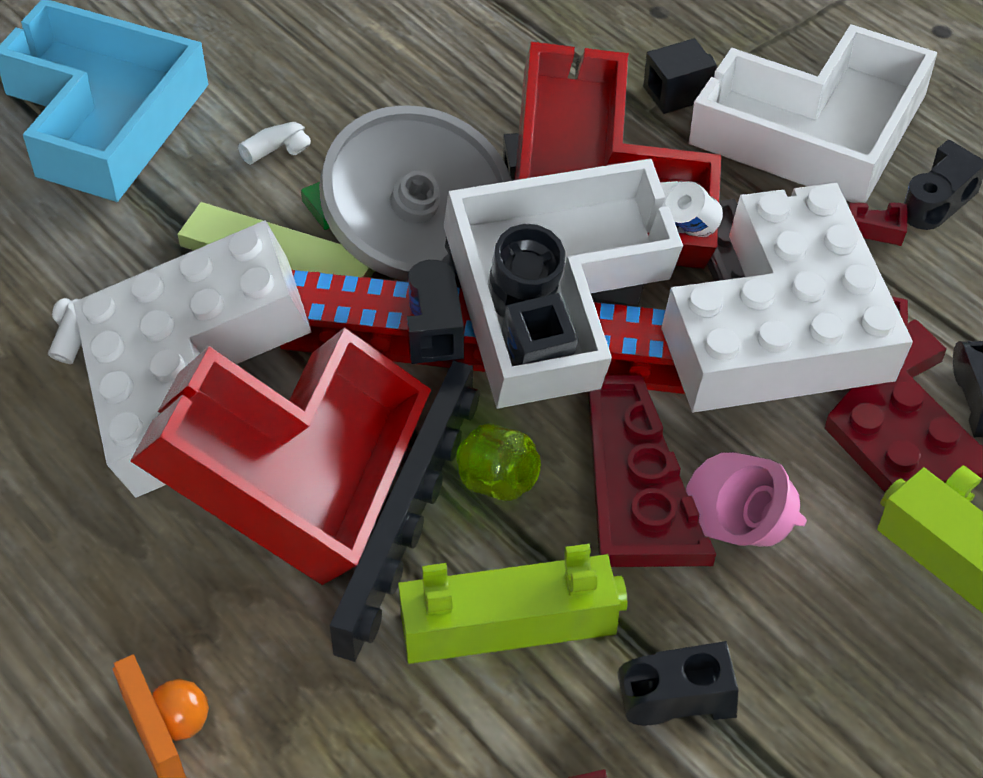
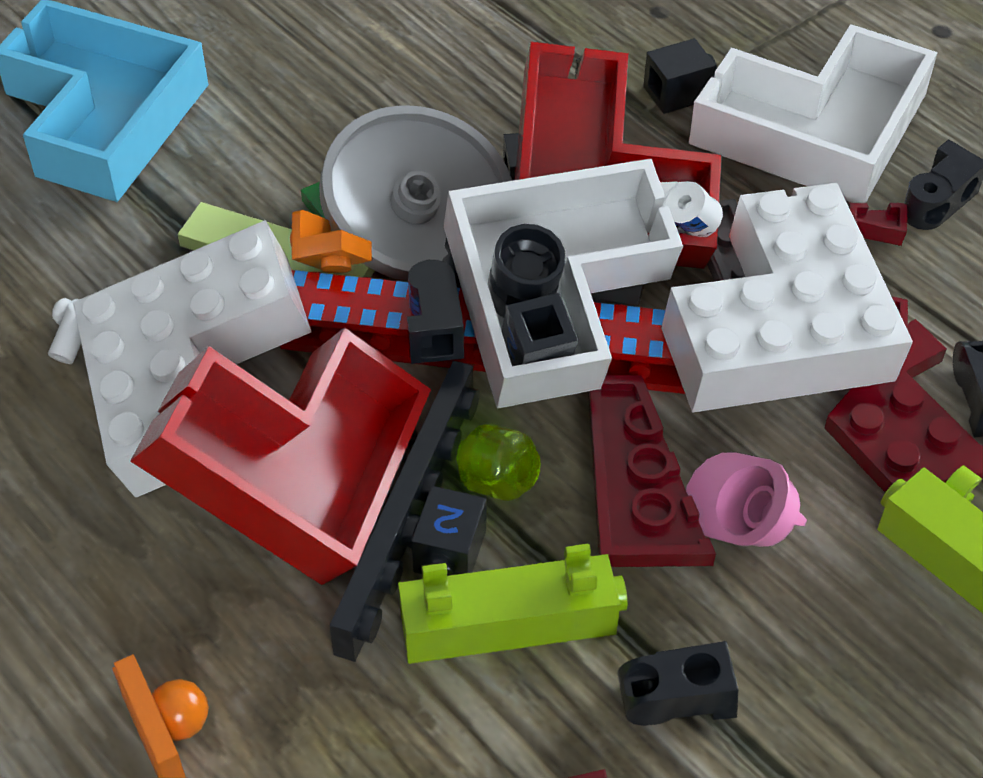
white arm [238,122,311,165] -> none
none -> orange bracket [290,210,372,273]
none -> black brick [412,486,487,576]

